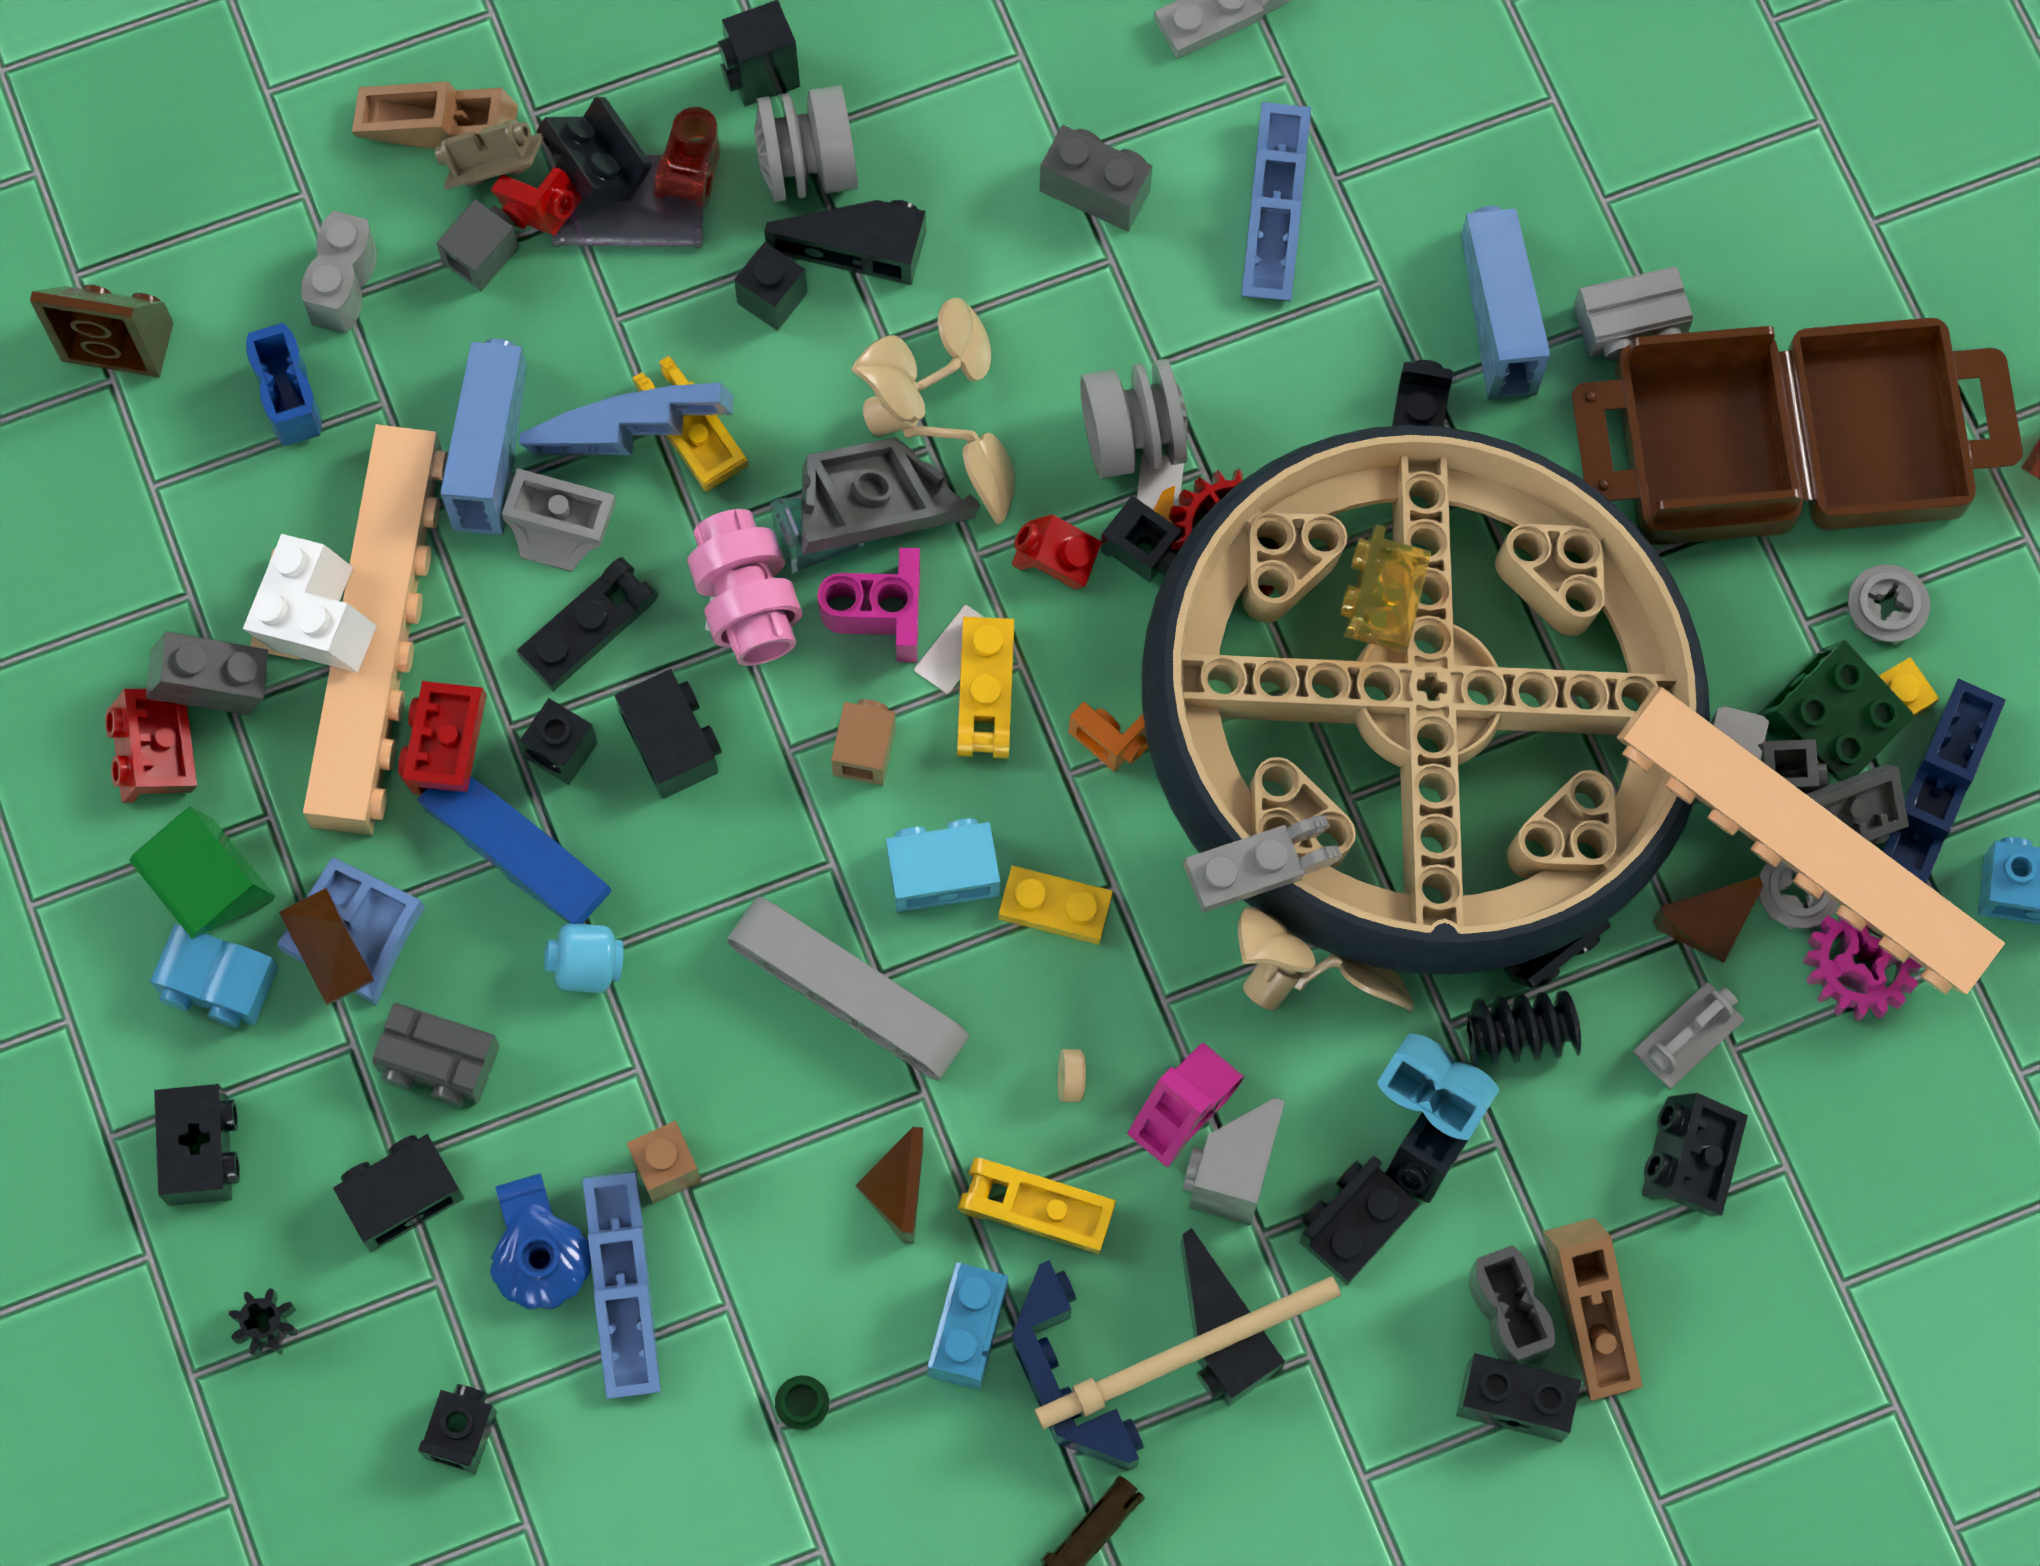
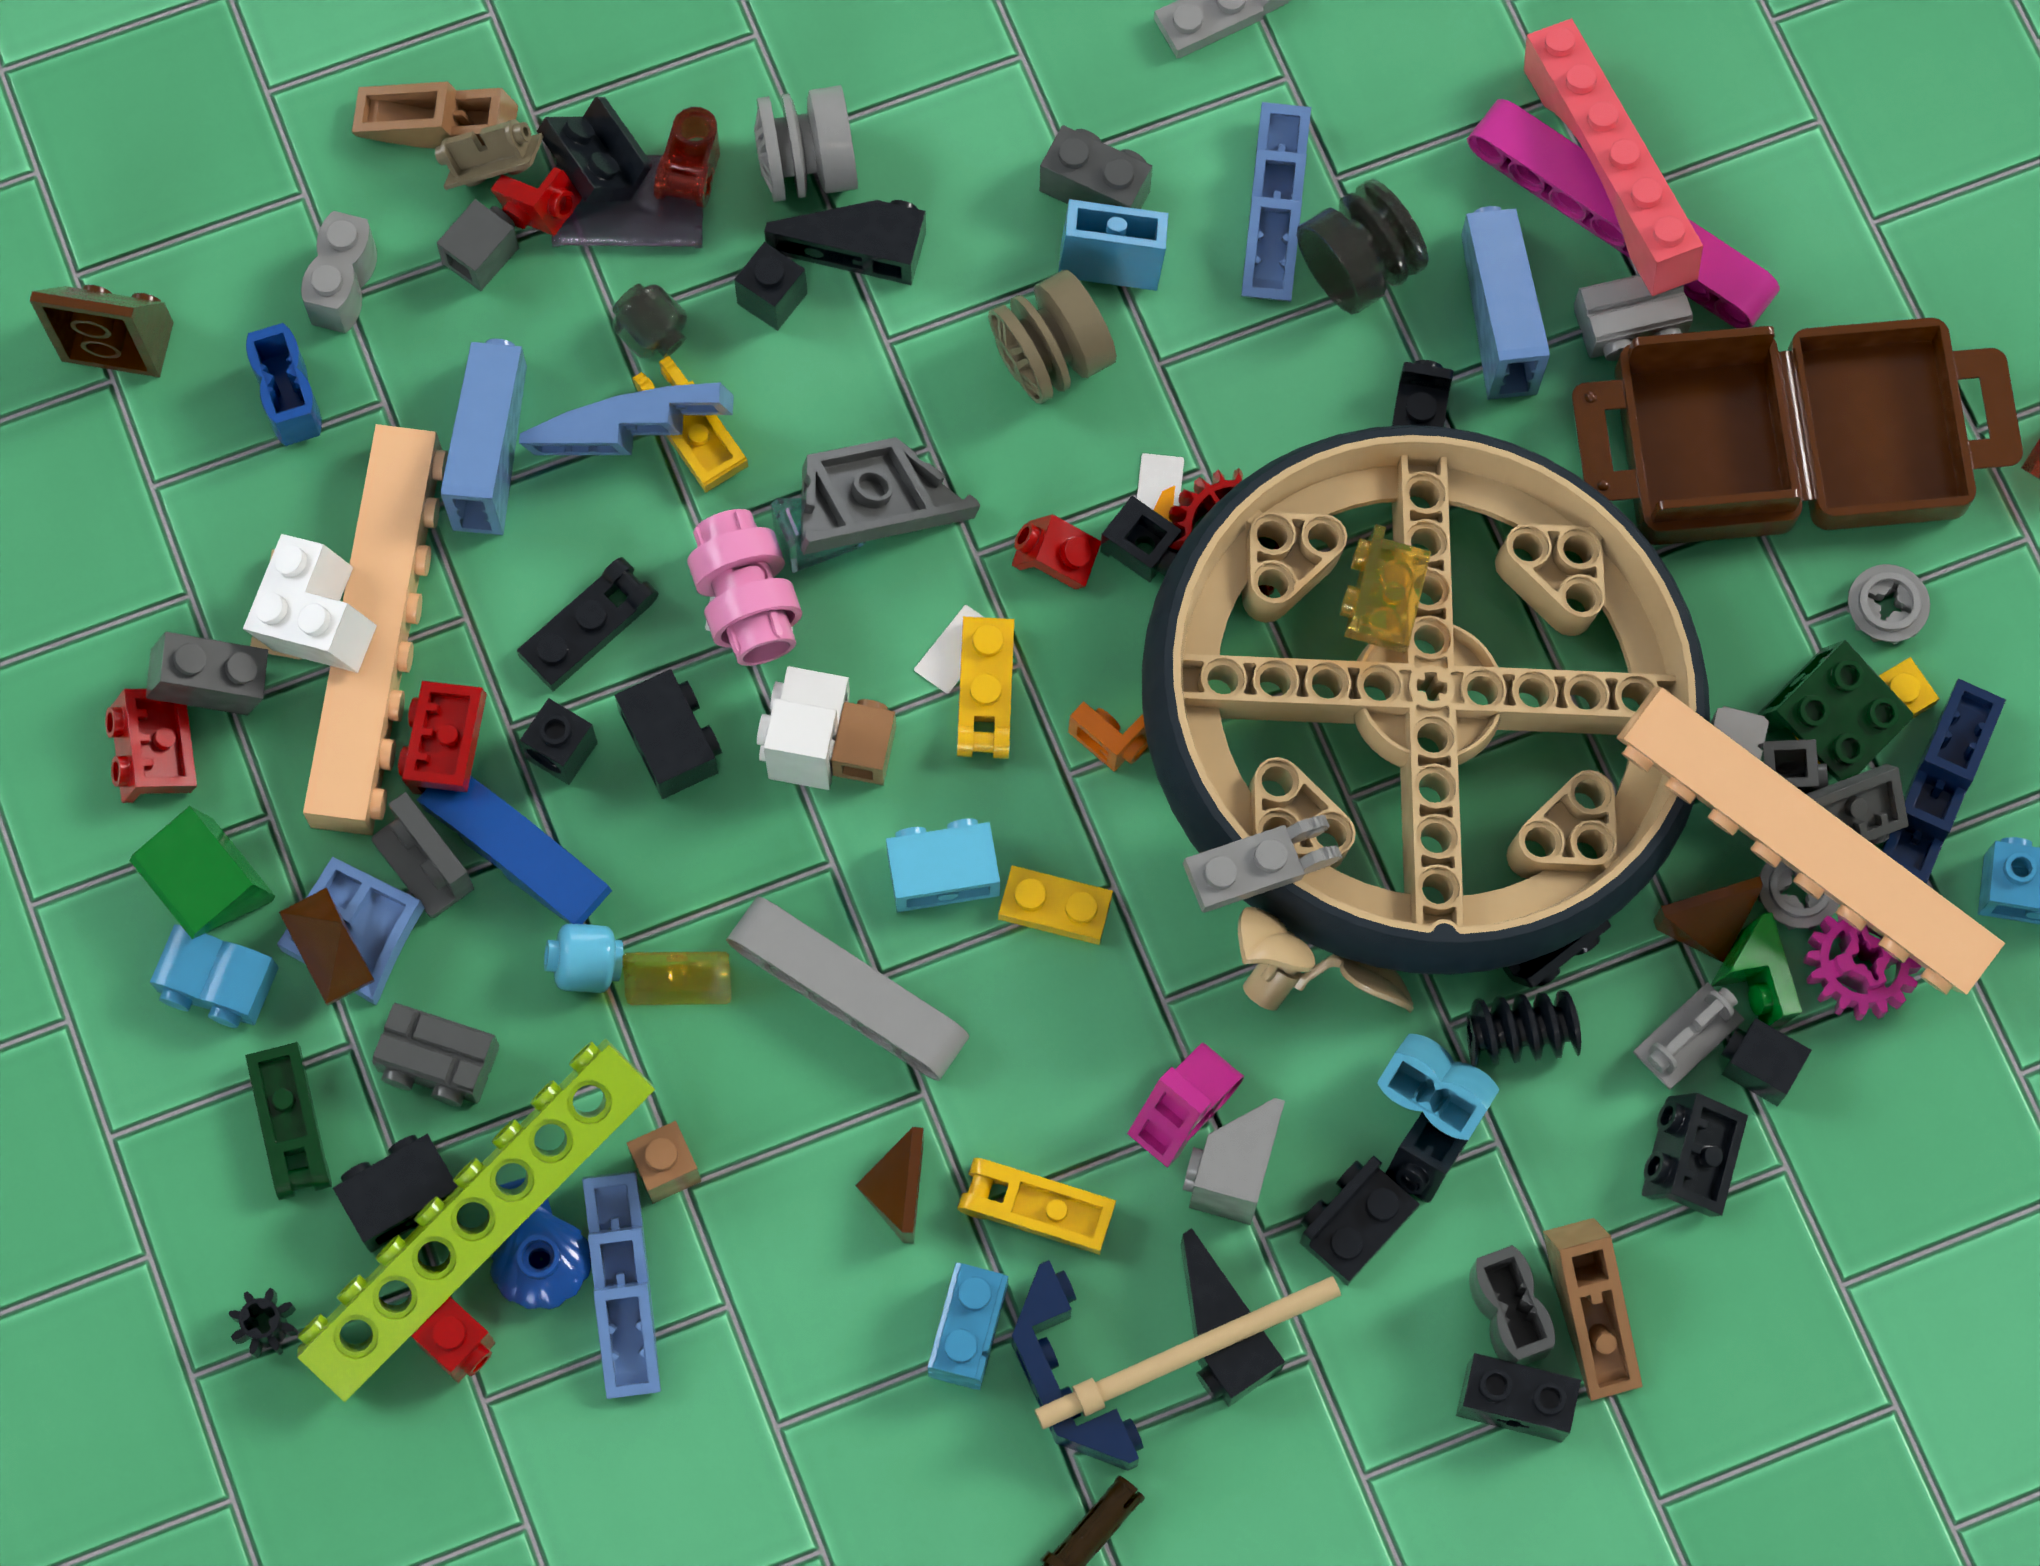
black brick [154,1084,240,1206] -> none
black brick [418,1384,497,1474] -> none
light grey slope [501,468,616,571] -> none
black brick [717,0,800,107] -> none
dark green plate [775,1375,829,1431] -> none
dark pink tile [817,548,921,662] -> none
tan plant [851,297,1015,525] -> none
tan tile [1057,1049,1086,1103] -> none
light grey wheel [1079,359,1189,479] -> none
none -> dark green plate [245,1042,332,1200]
none -> lime brick [297,1038,655,1402]
none -> dark grey bracket [372,792,474,918]
none -> red brick [411,1297,496,1383]
none -> clear smoke head [612,283,687,359]
none -> clear yellow slope [622,952,732,1005]
none -> white brick [757,666,850,790]
none -> dark tan wheel [988,270,1117,404]
none -> dark azure brick [1058,199,1169,291]
none -> clear smoke wheel [1296,179,1429,315]
none -> dark pink beam [1467,99,1780,328]
none -> coral arch [1524,18,1703,297]
none -> green slope [1711,912,1802,1029]
none -> black brick [1721,1018,1812,1107]

